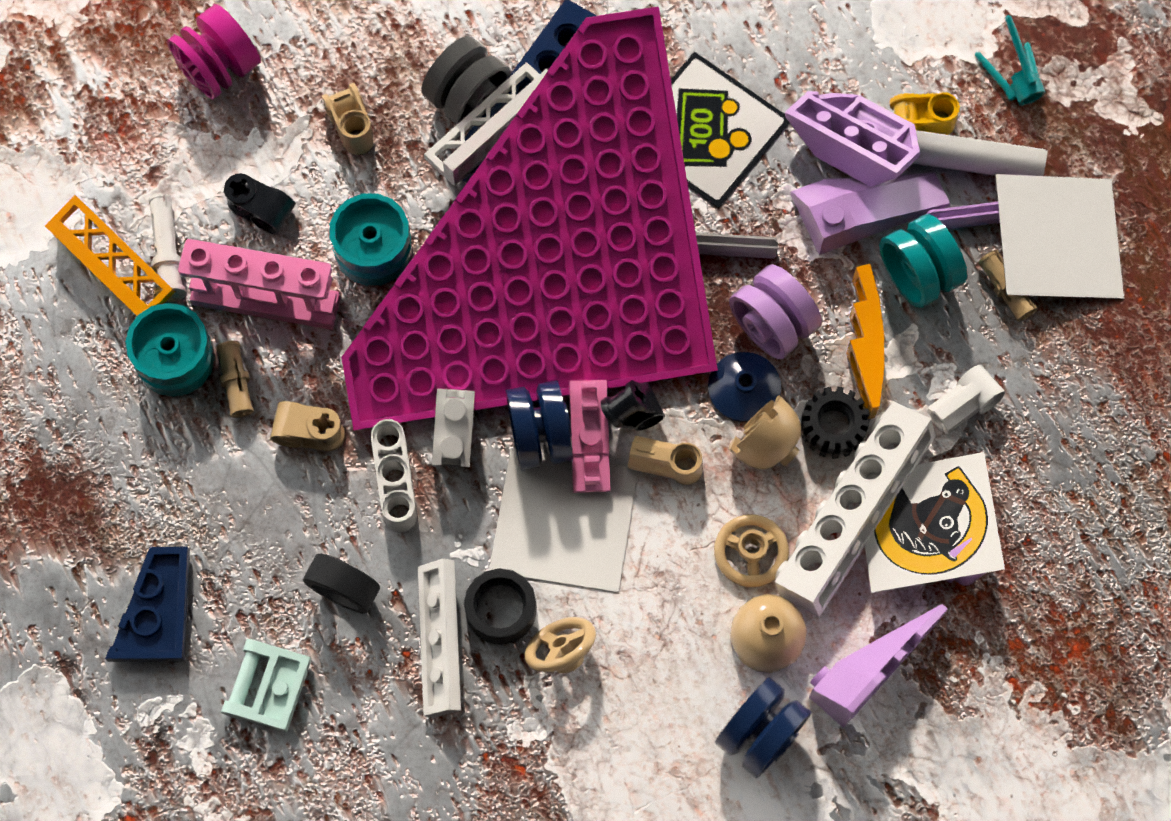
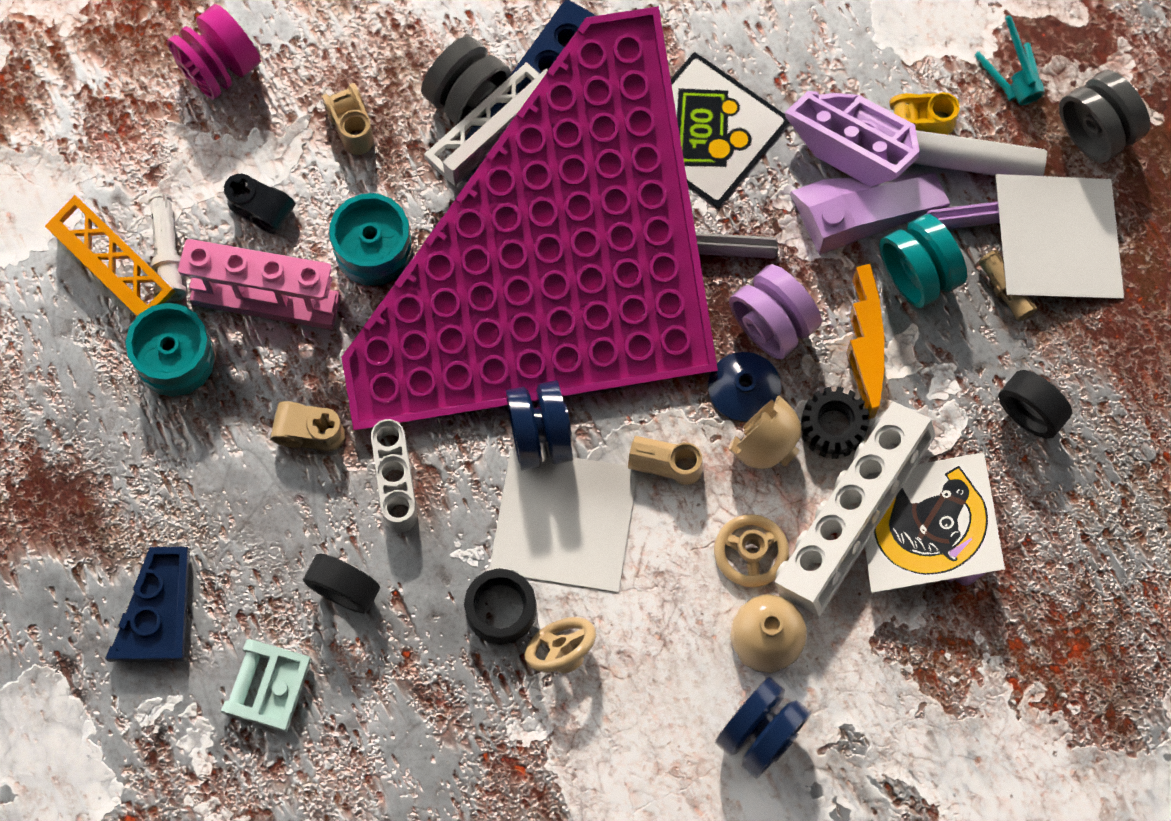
tan pin [216,341,254,418] -> none
white plate [418,558,461,717] -> none
white brick [432,388,475,467] -> none
bright pink plate [569,380,611,493] -> none
black piece [600,380,665,431] -> none
lavender wedge [809,604,948,728] -> none
white piece [927,365,1005,435] -> none
none -> black tyre [998,370,1073,439]
none -> dark grey wheel [1059,69,1150,163]

